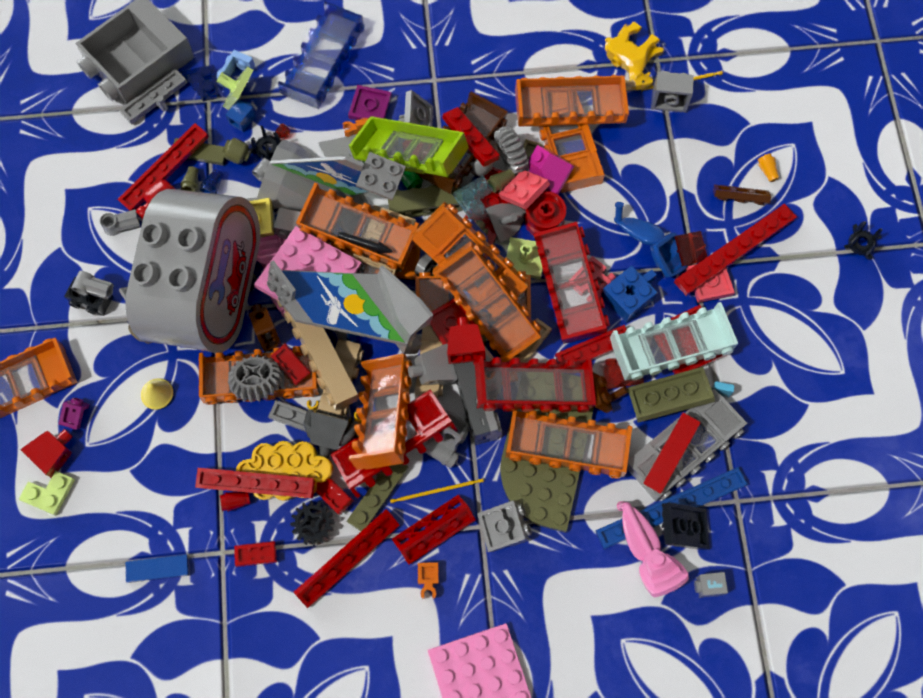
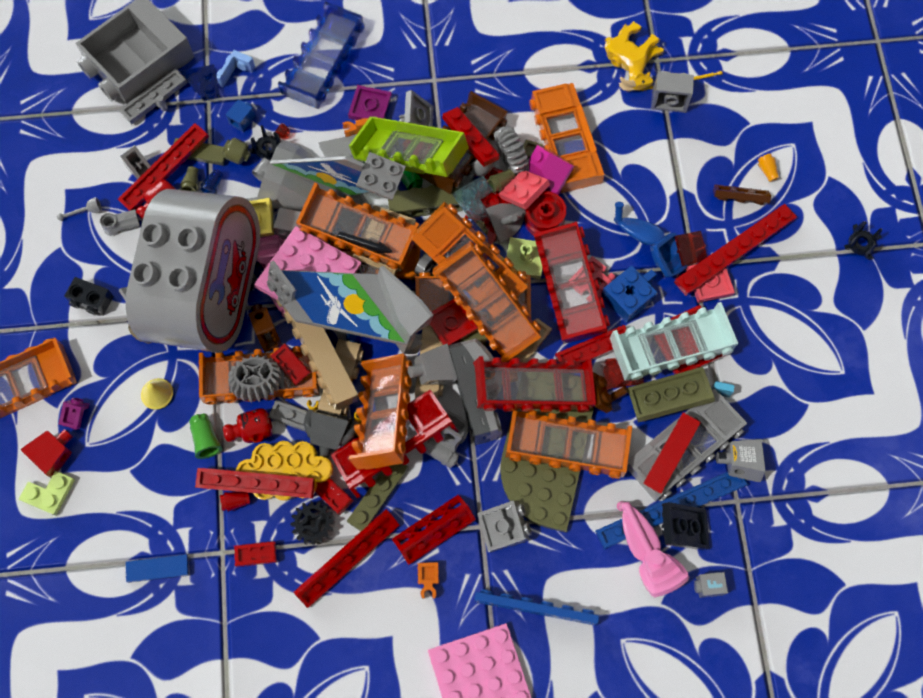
light grey piece [71,271,114,300] -> none
yellowish green tile [216,66,254,110] -> none
yellow piece [390,478,484,503] -> none
red torso [447,317,486,364] -> none
window [515,75,629,127] -> none
none -> light grey hinge [57,197,102,221]
none -> light grey slope [120,145,151,179]
none -> bright green plant [189,413,222,459]
none -> red piece [223,408,273,443]
none -> blue plate [474,589,599,626]
none -> light grey torso [716,439,765,482]

